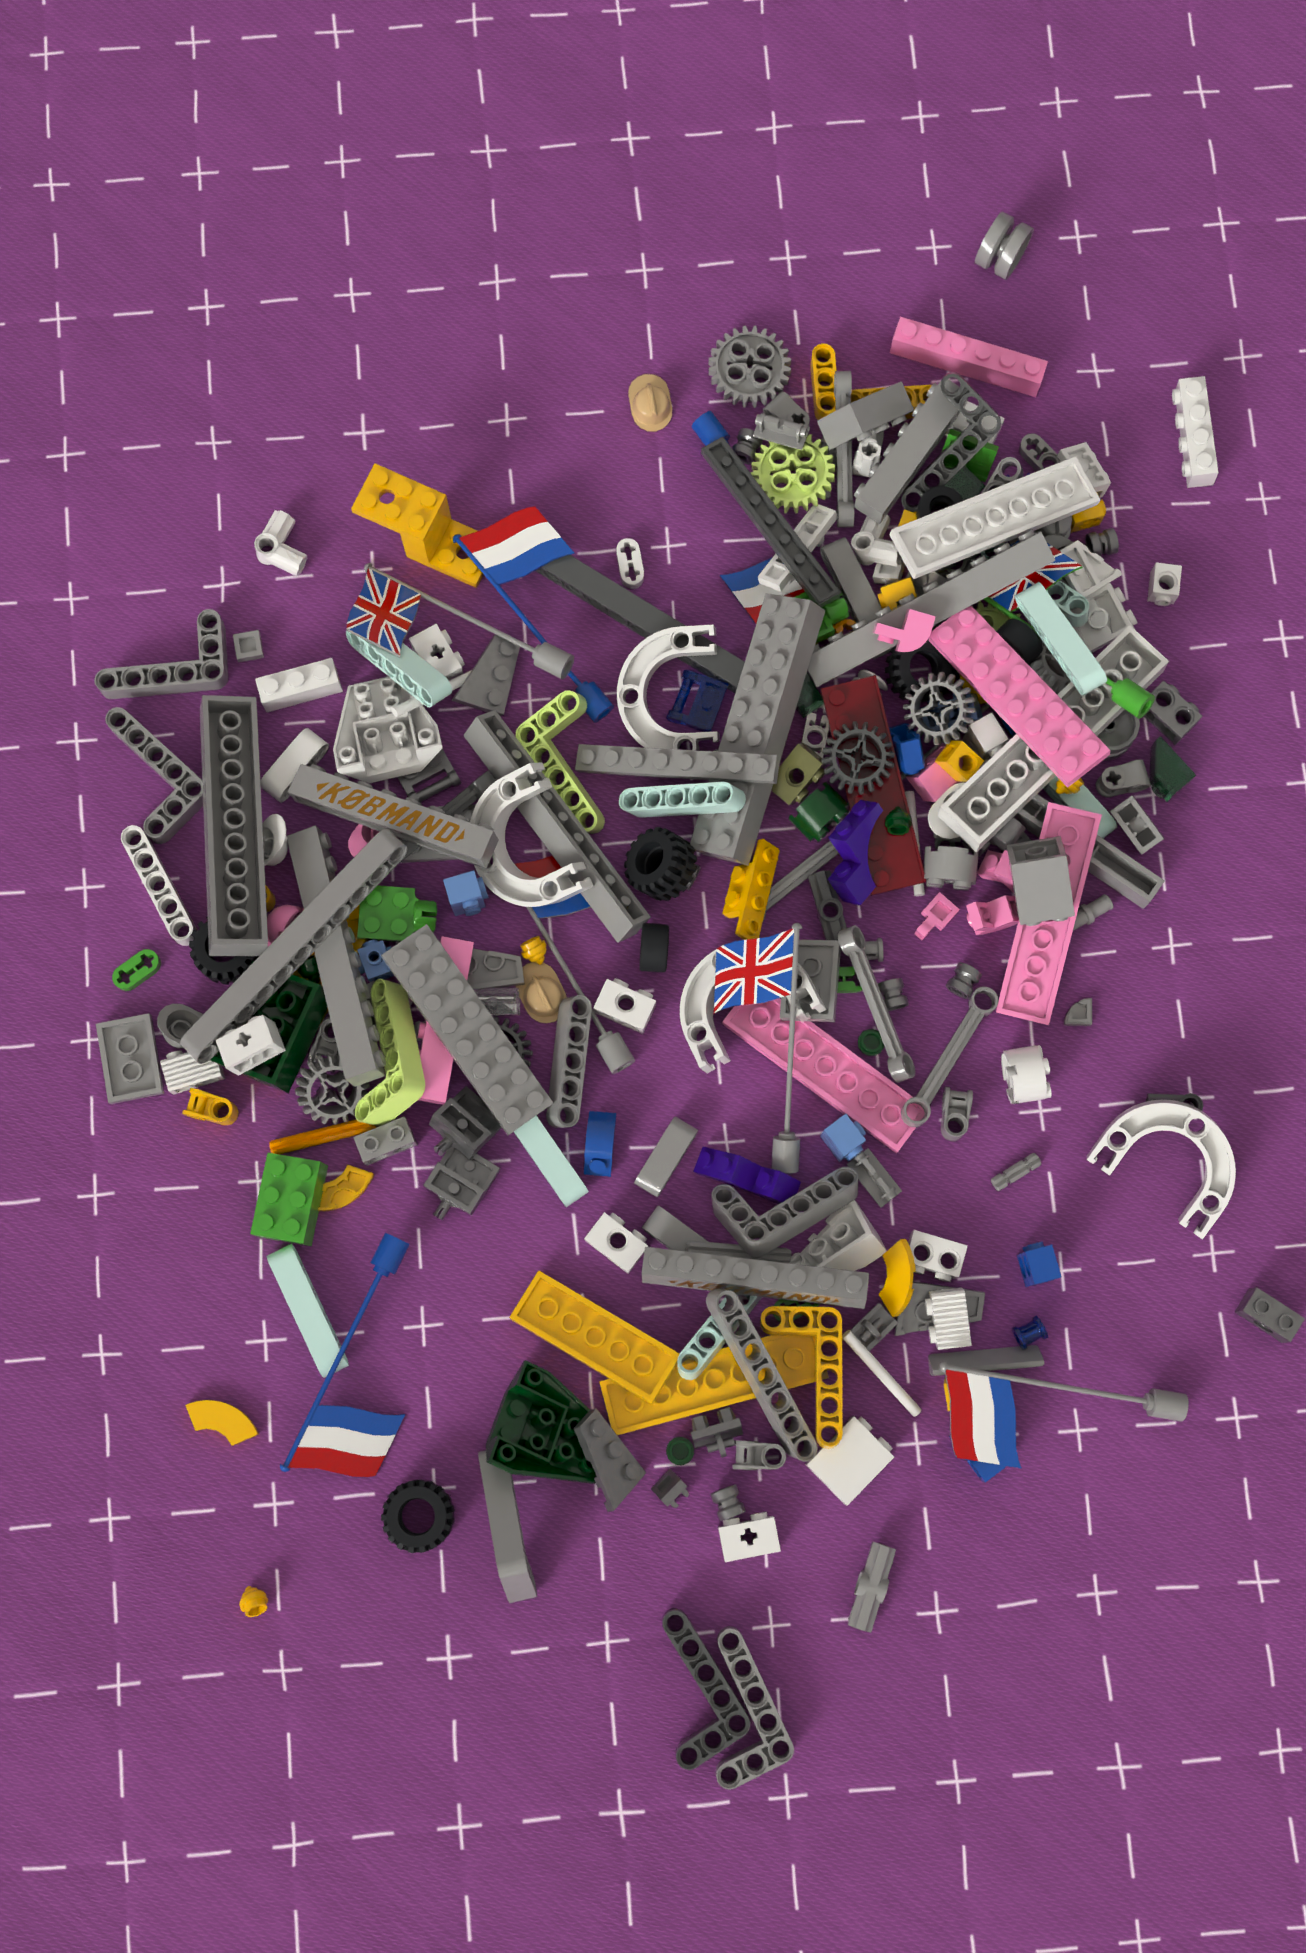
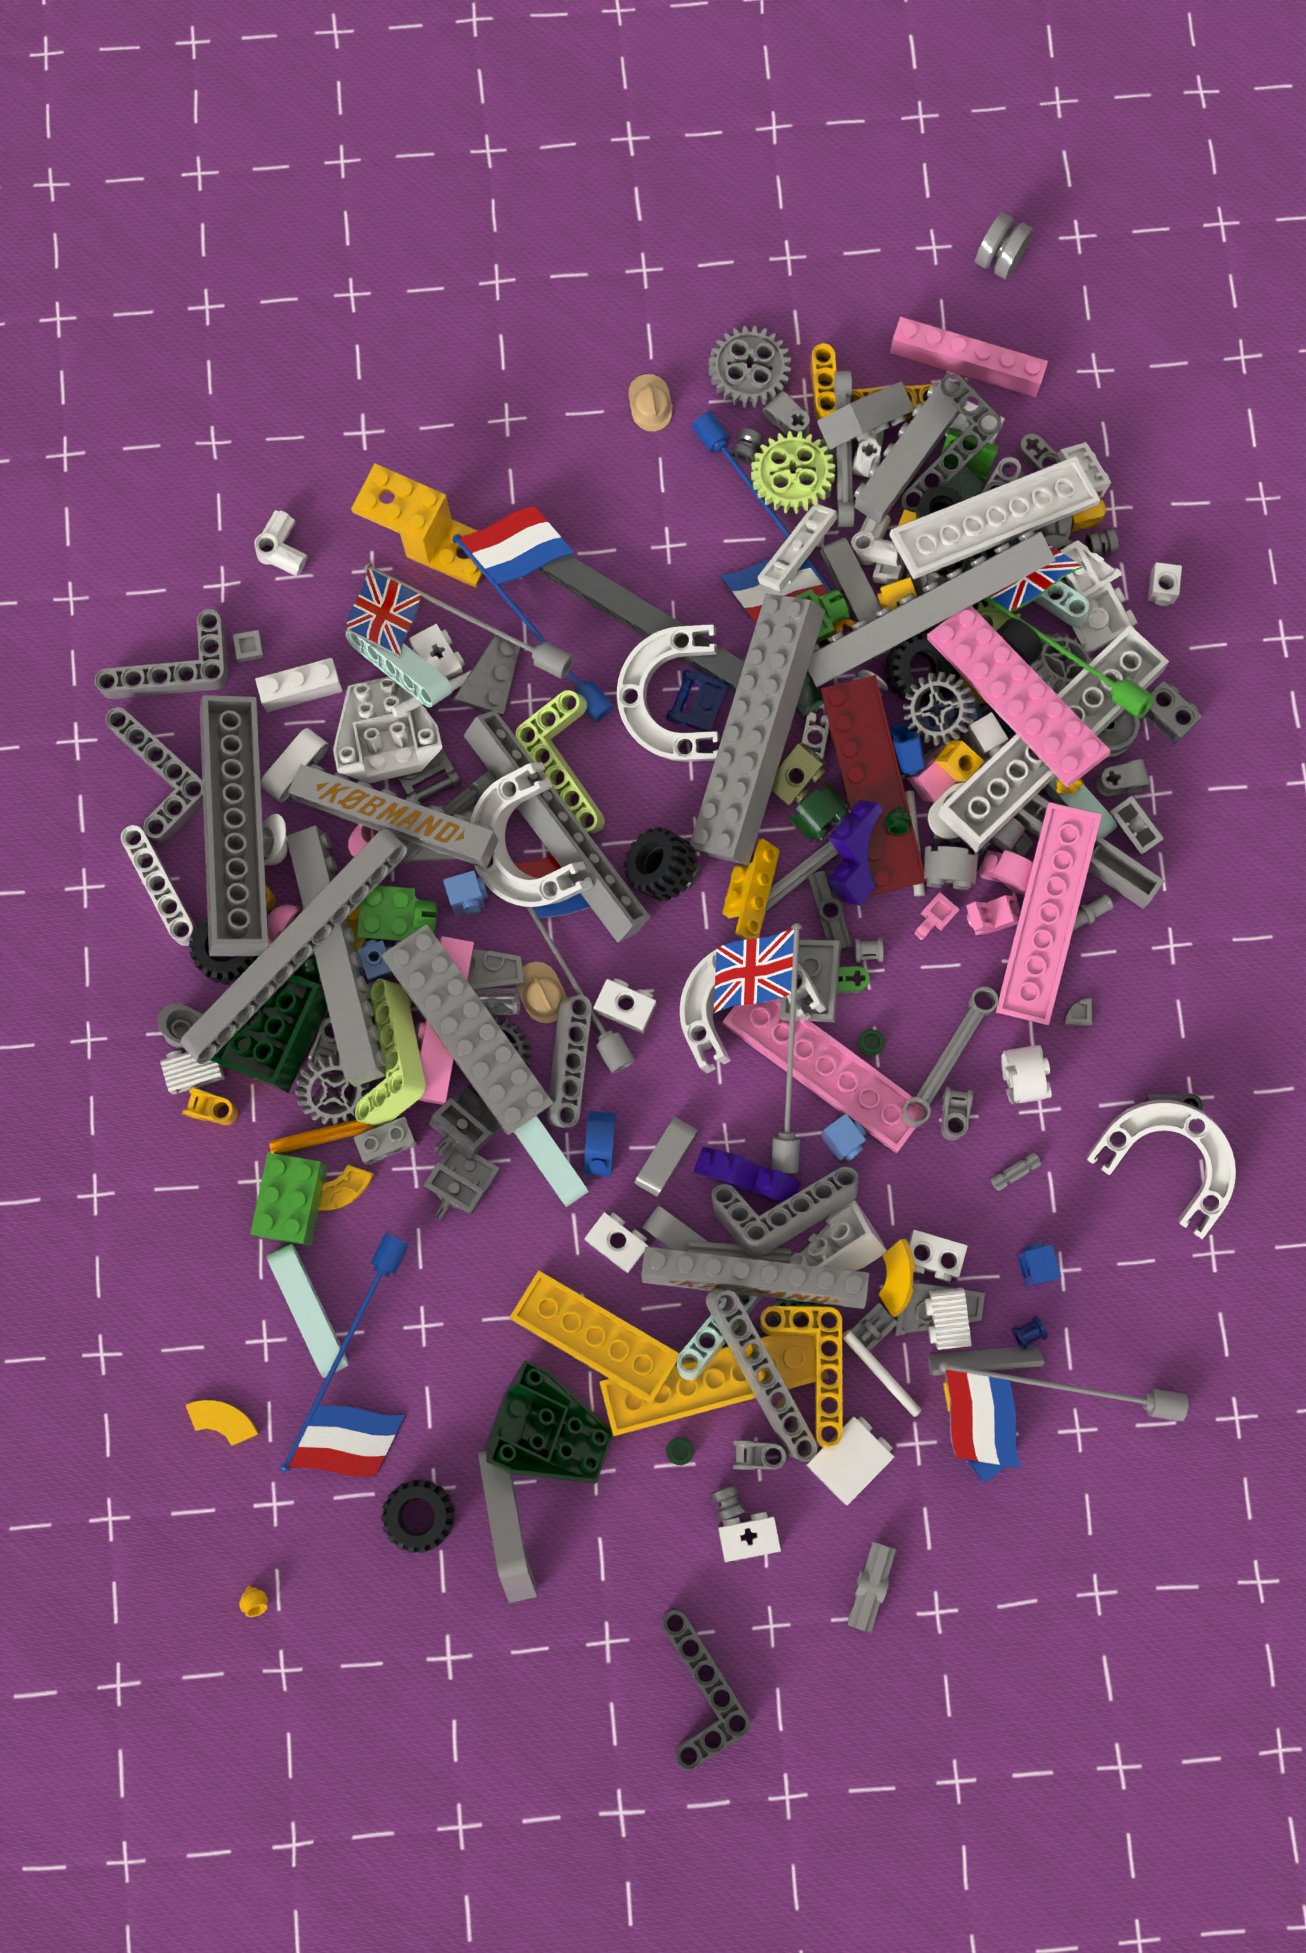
light grey plate [96,1013,164,1104] -> none
bright green beam [112,949,161,991] -> none
white brick [216,1015,286,1076] -> none
yellow plate [520,936,547,965] -> none
flat silver wing [574,1409,646,1512] -> none
light grey plate [575,744,780,784] -> none
white beam [616,538,644,589] -> none
light aqua beam [619,782,746,818] -> none
black tyre [639,923,669,973] -> none
flat silver tile [651,1469,689,1508] -> none
flat silver hips [691,1407,743,1458] -> none
dark grey tile [701,437,841,607] -> none
light grey beam [715,1626,794,1790] -> none
light grey hinge [753,413,810,450] -> none
dark grey gear [821,721,895,795] -> none
light grey piece [838,925,915,1083] -> none
light grey hinge [847,1148,902,1208] -> none
bright pink brick [873,609,936,652] -> none
flat silver wheel [878,978,909,1011] -> none
flat silver wheel [946,962,982,999] -> none
light grey slope [1006,836,1075,926] -> none
light aqua beam [1015,582,1107,696] -> none
clear green slope [1149,736,1196,802] -> none
white brick [1172,376,1218,488] -> none
flat silver brick [1235,1287,1305,1343] -> none

